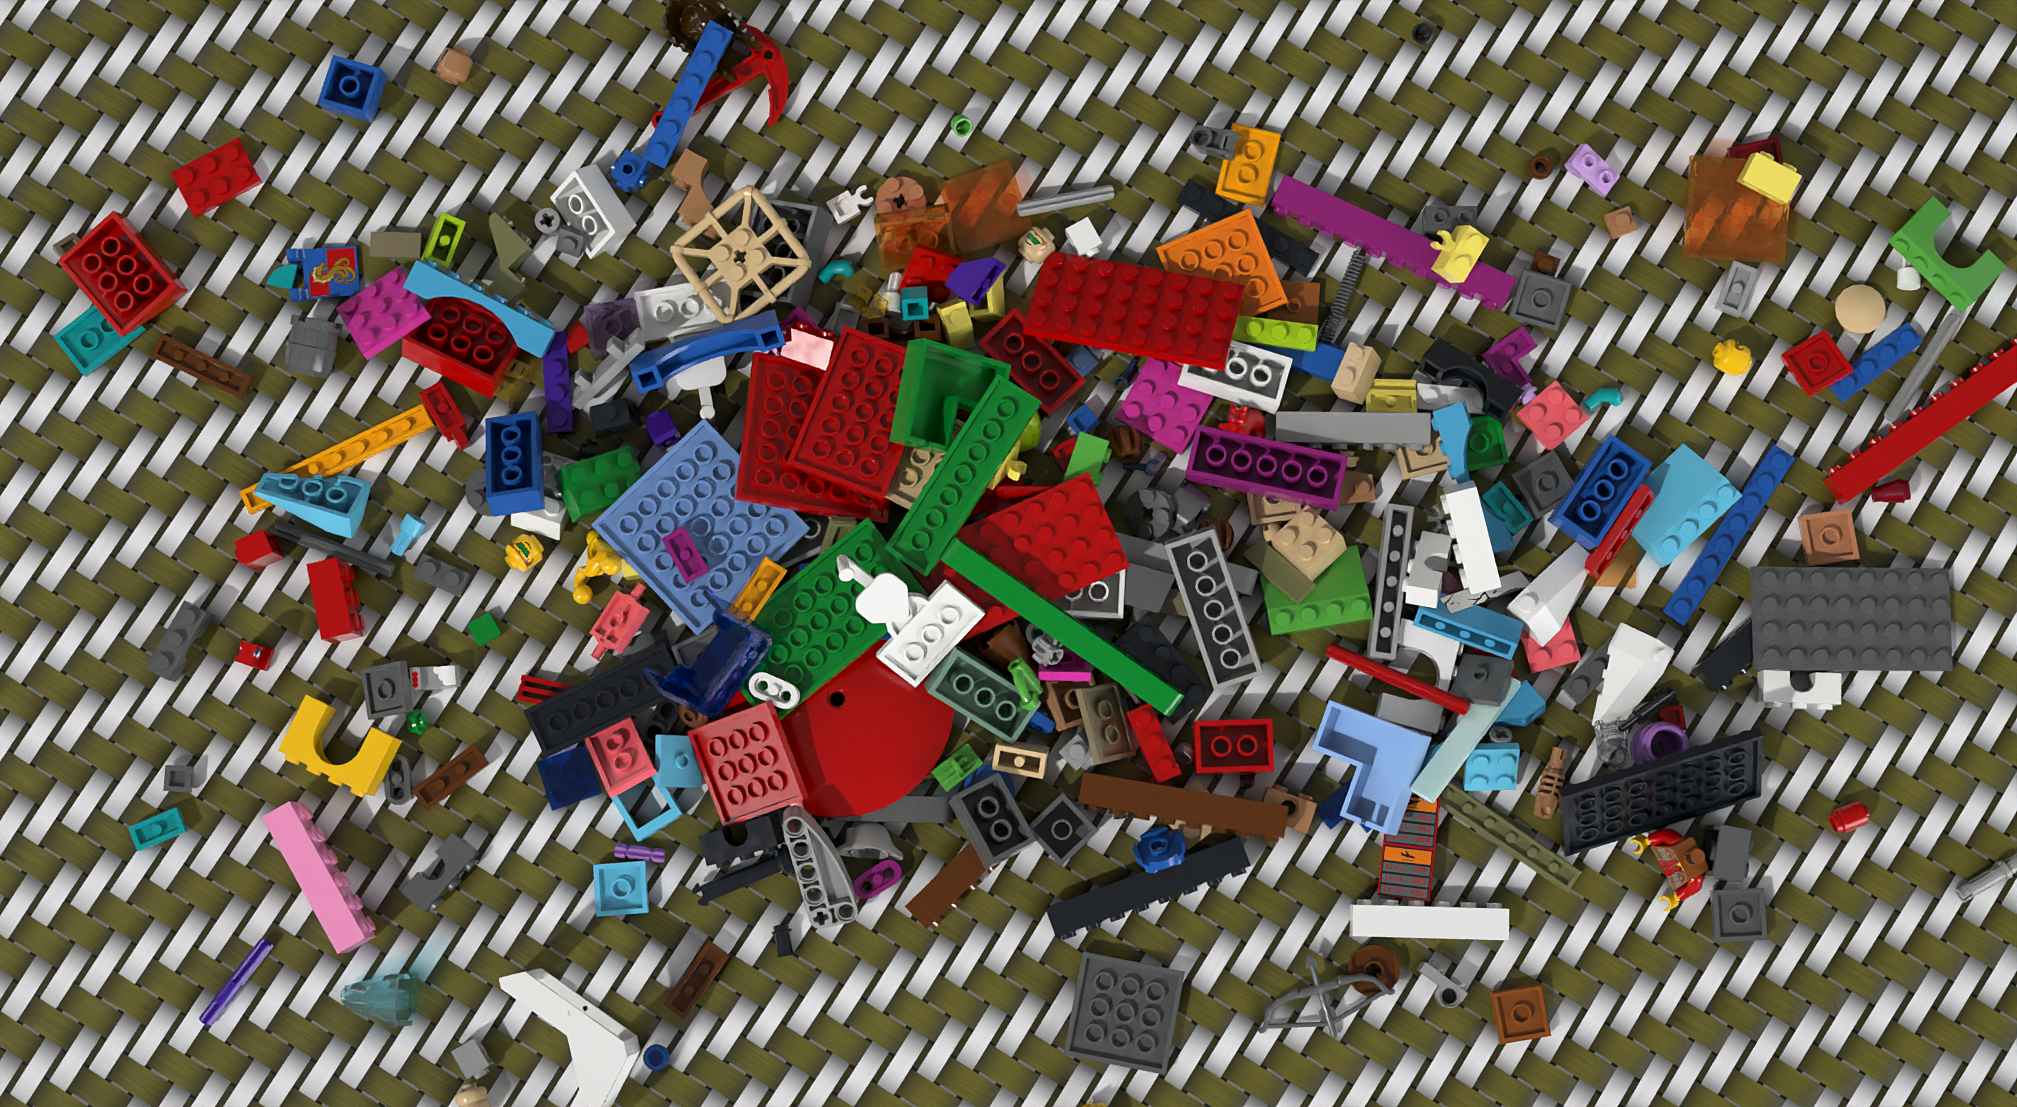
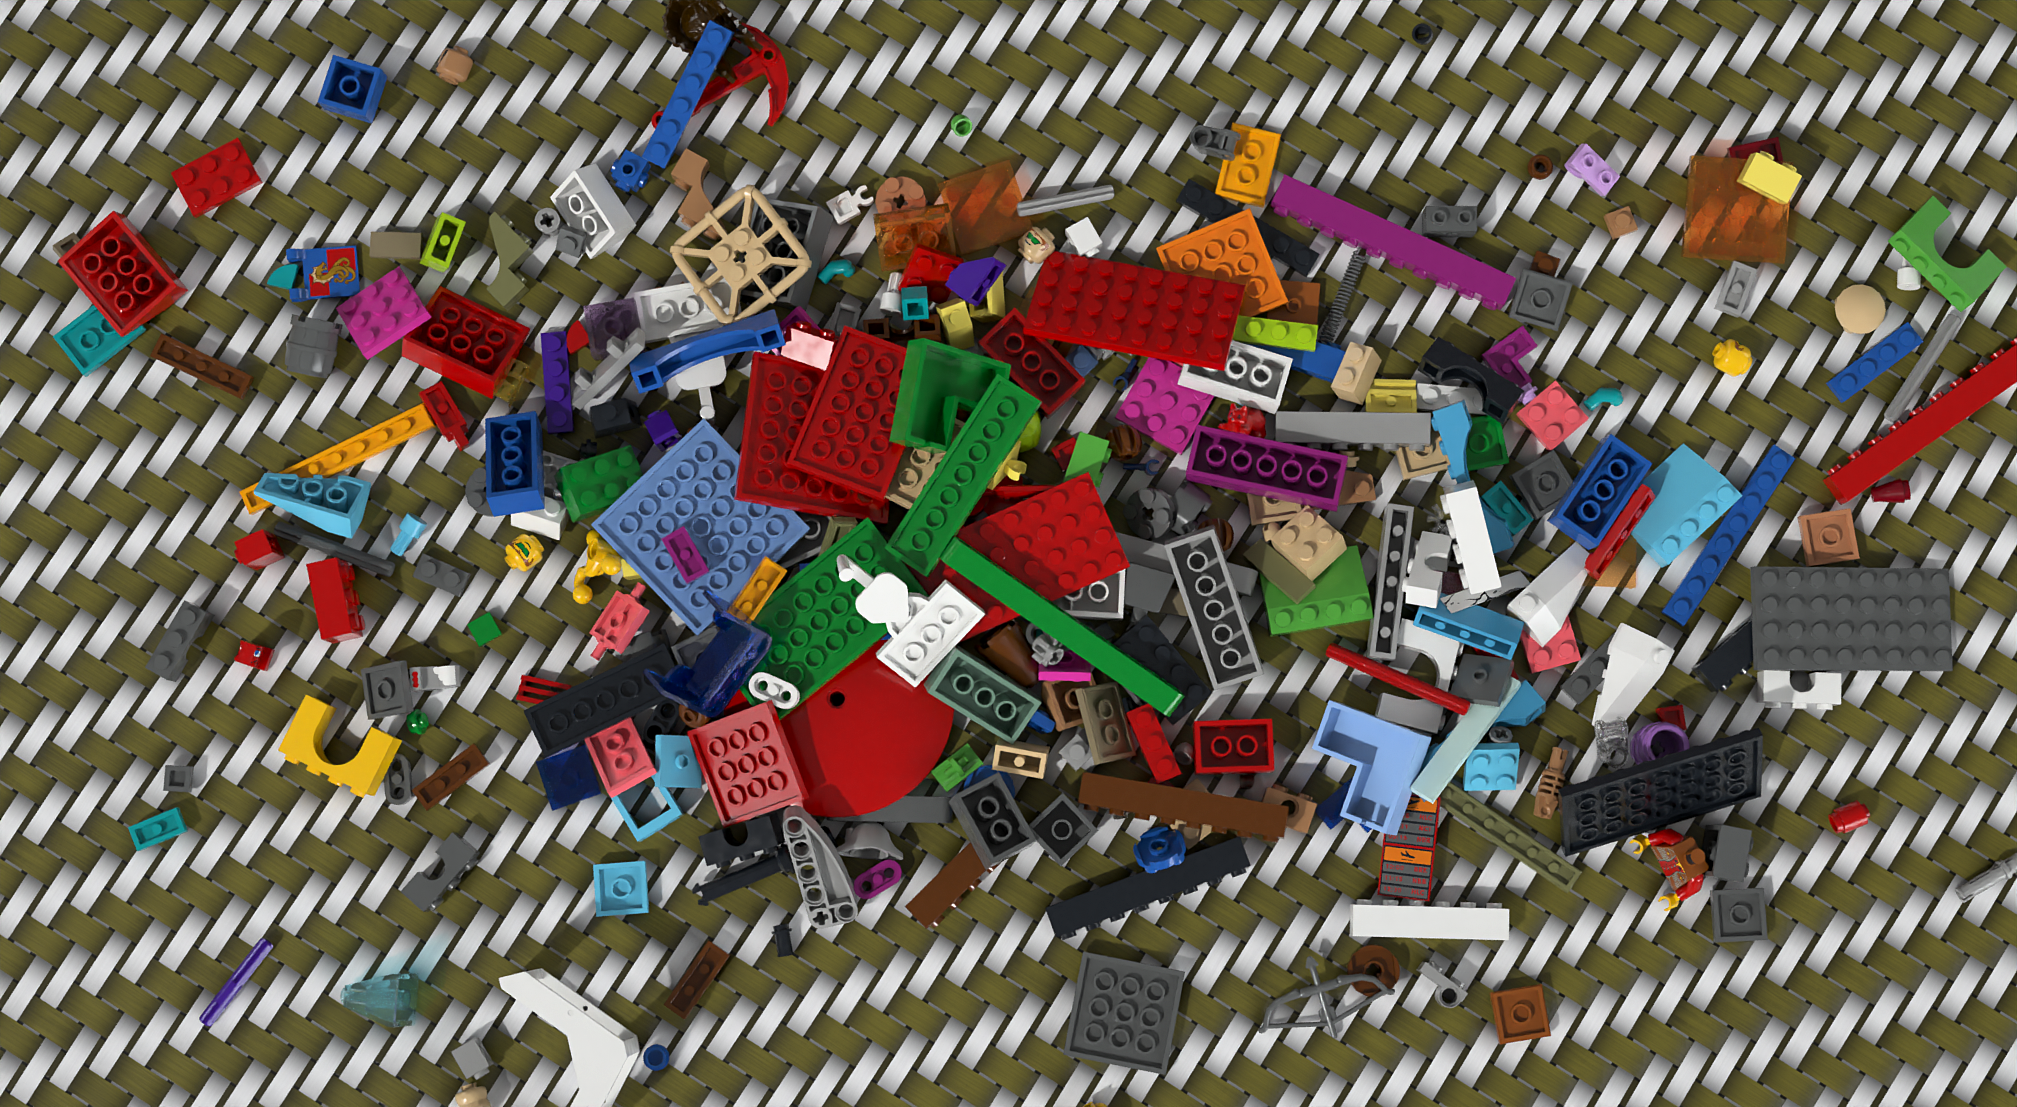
bright pink brick [262,801,376,954] -> none
dark azure arch [403,258,558,358] -> none
medium lavender axle [614,843,666,863] -> none
clear yellow piece [845,282,888,320] -> none
bright green plant [1008,657,1043,711] -> none
blue plate [1065,404,1101,436] -> none
light yellow brick [1430,225,1489,283] -> none
black axle [1618,687,1676,732] -> none
red plate [1780,330,1854,398] -> none

